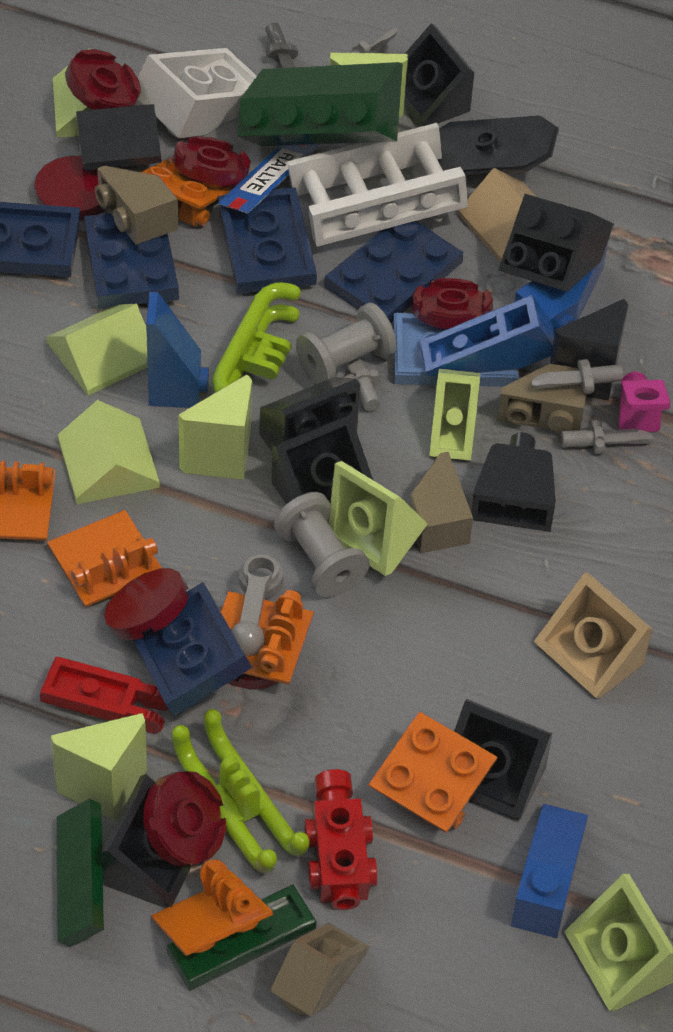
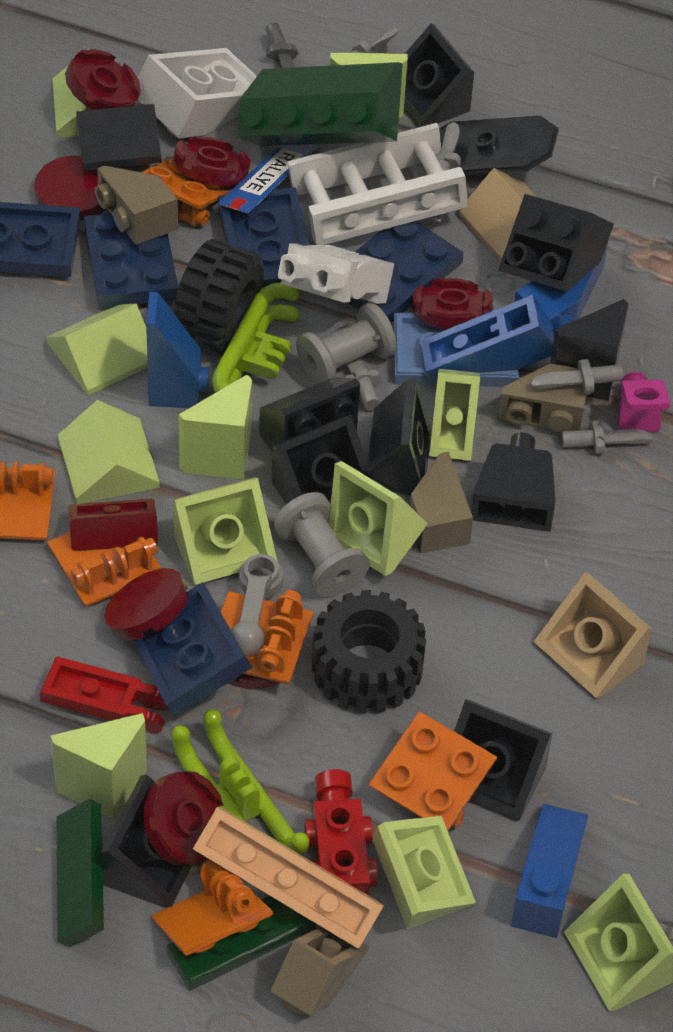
none -> dark red slope [68,498,158,551]
none -> yellowish green slope [173,477,278,585]
none -> black tyre [174,239,264,352]
none -> light nougat plate [193,806,385,949]
none -> white hips [278,244,394,304]
none -> black tyre [312,590,426,714]
none -> black slope [366,378,431,496]
none -> yellowish green slope [373,816,476,929]
none -> light grey piece [435,122,461,171]

